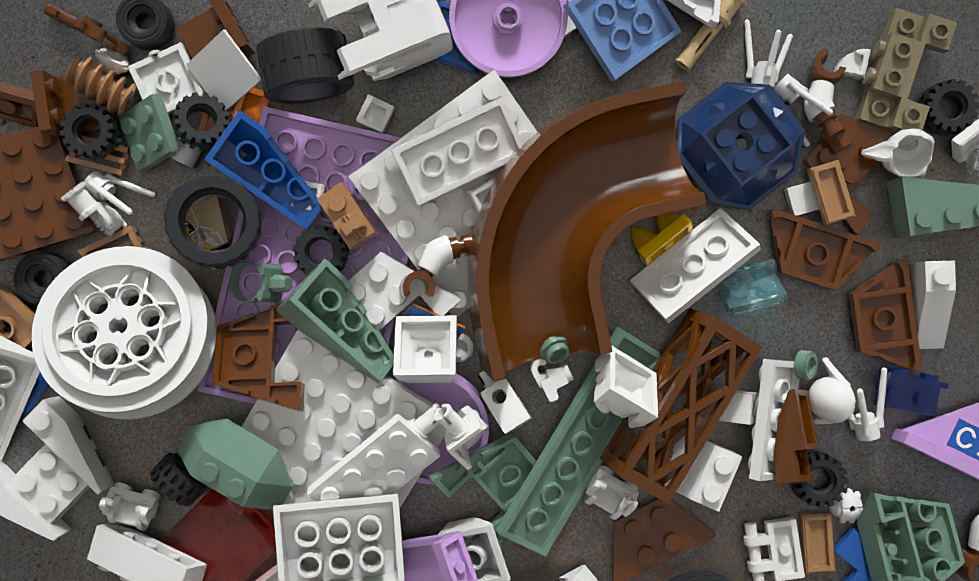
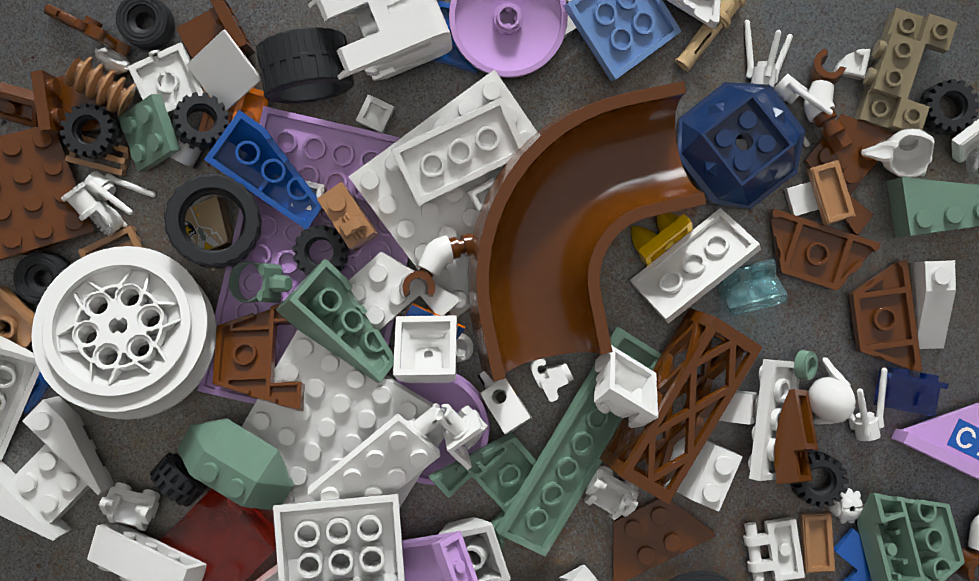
sand green plate [540,336,570,364] -> none

